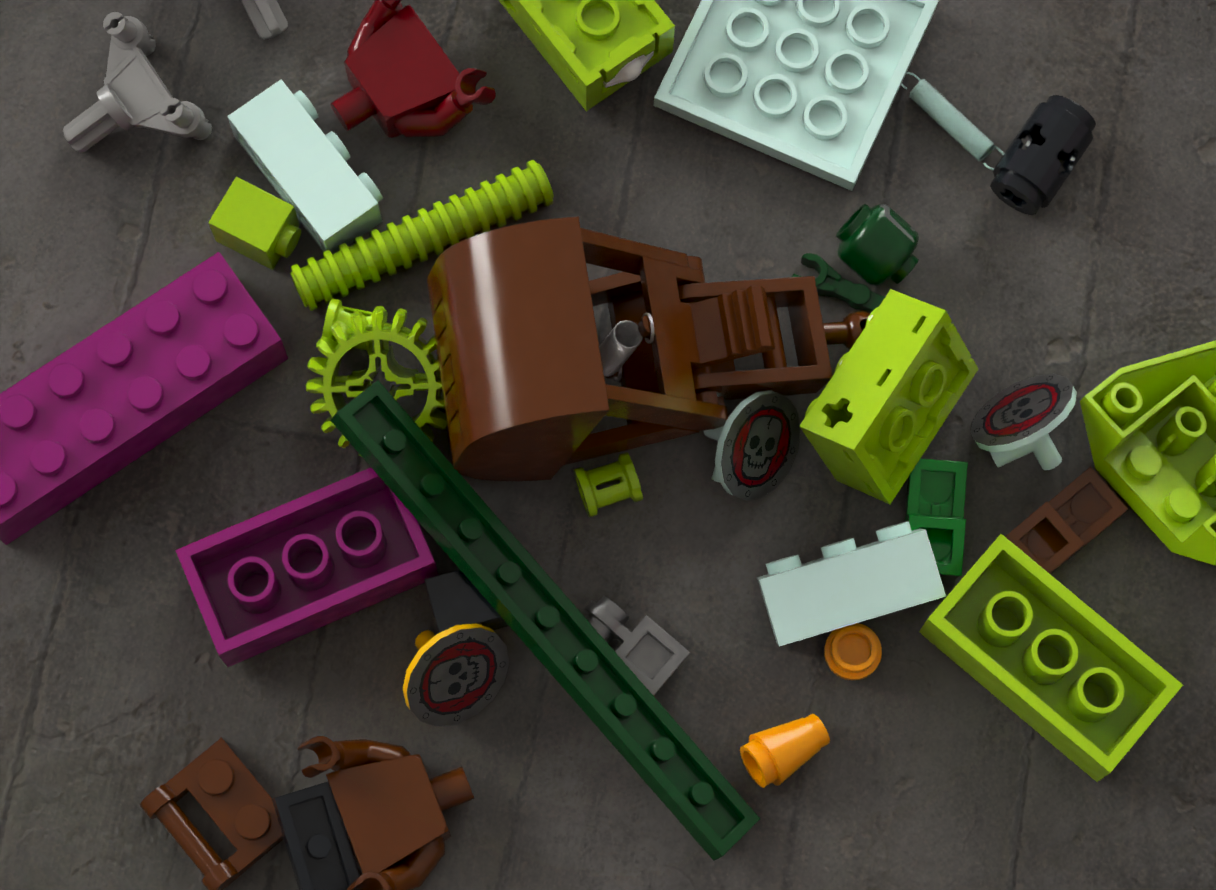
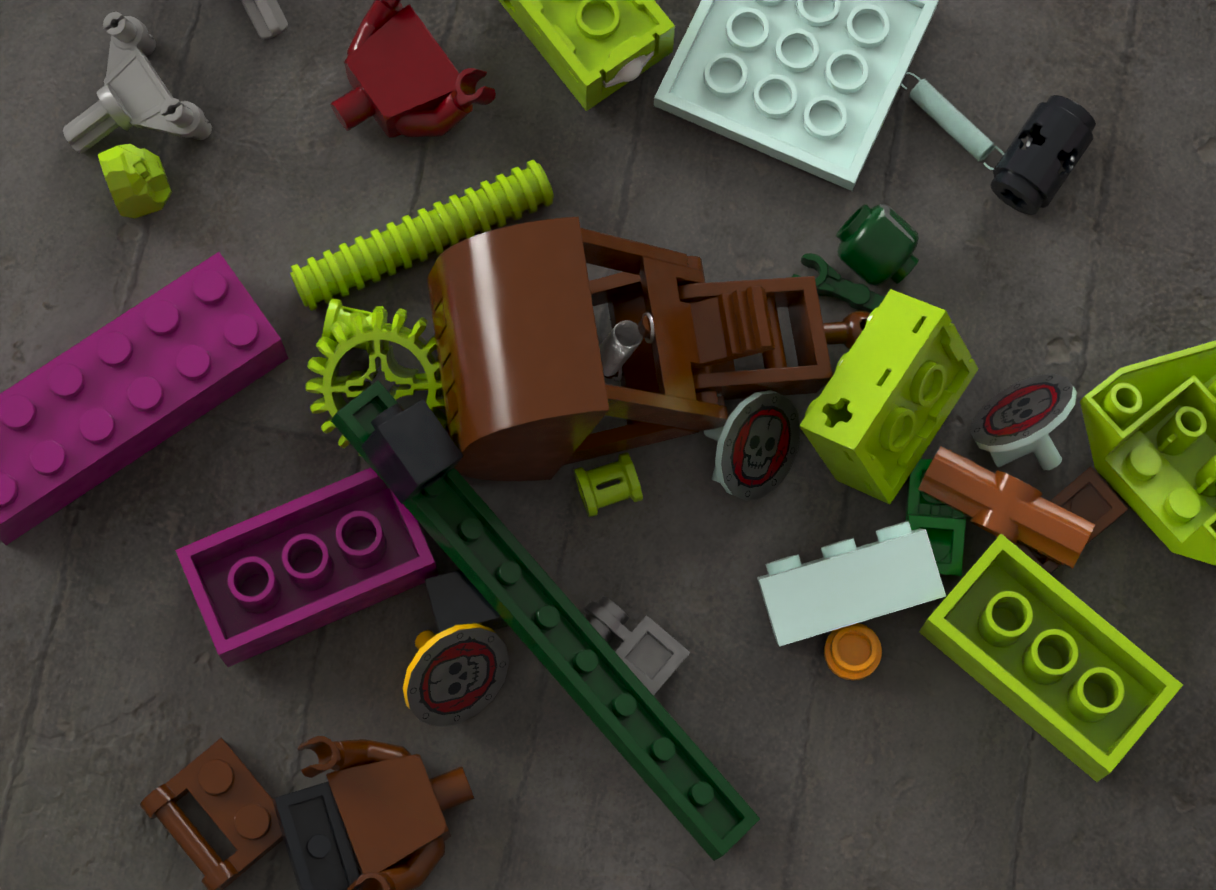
lime brick [208,177,301,270] -> none
light aqua brick [227,79,383,254] -> none
light orange cone [740,713,830,788] -> none
none -> lime rock [98,144,172,219]
none -> black brick [361,399,464,504]
none -> dark orange piece [918,446,1095,569]

